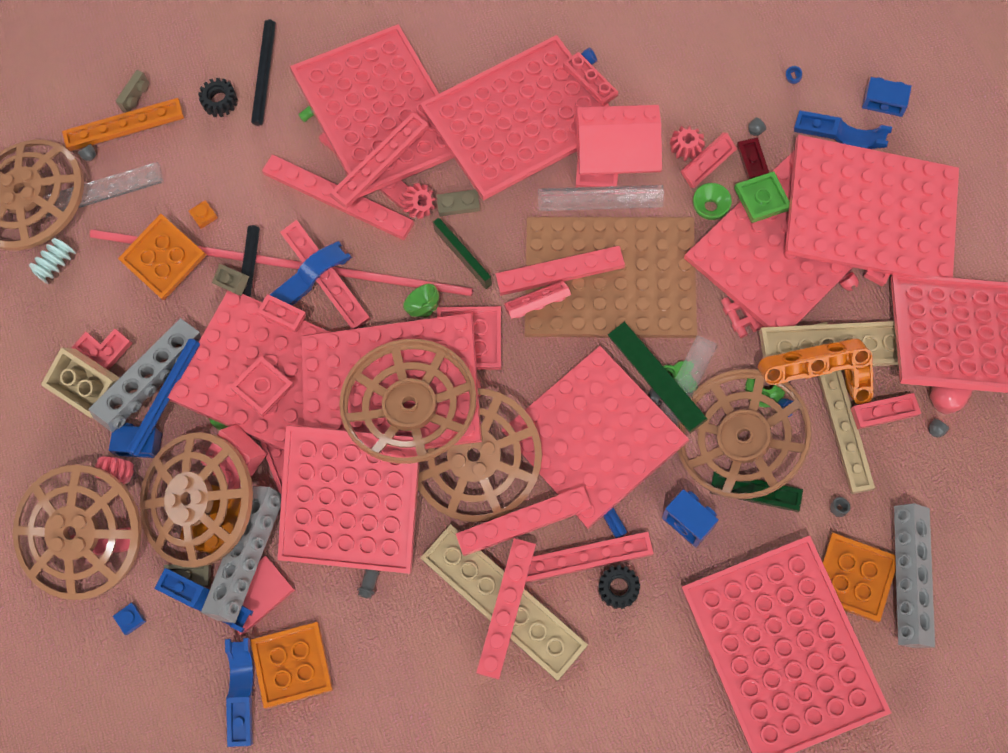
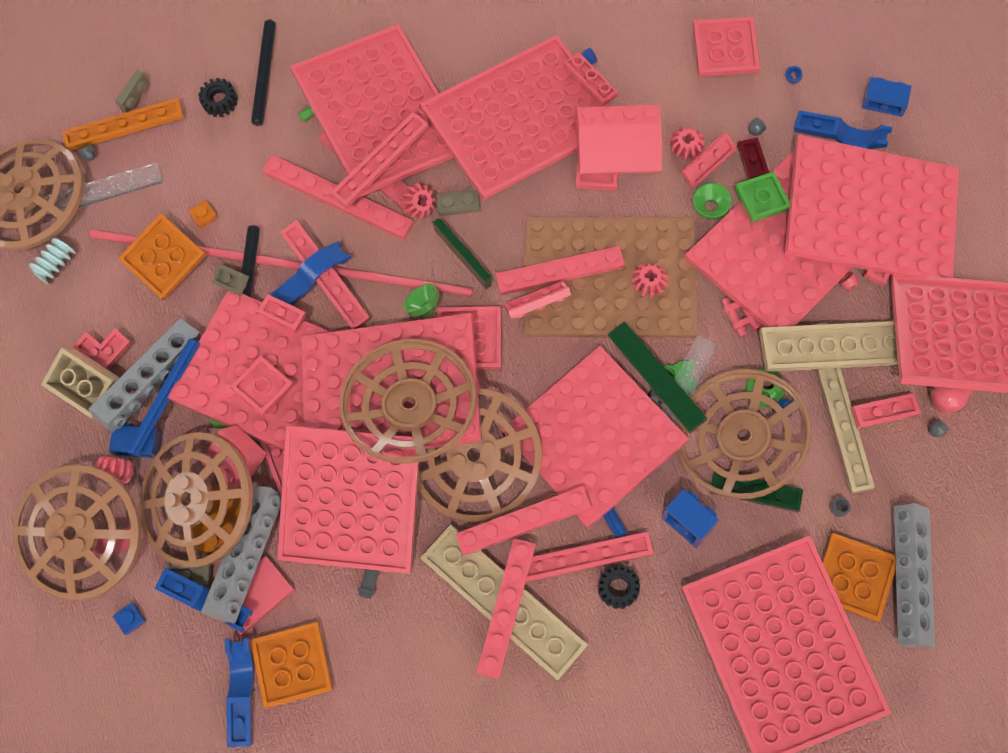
clear plate [538,185,664,211] -> none
orange beam [758,339,873,405] -> none
none -> coral gear [632,261,669,299]
none -> coral plate [693,17,760,77]

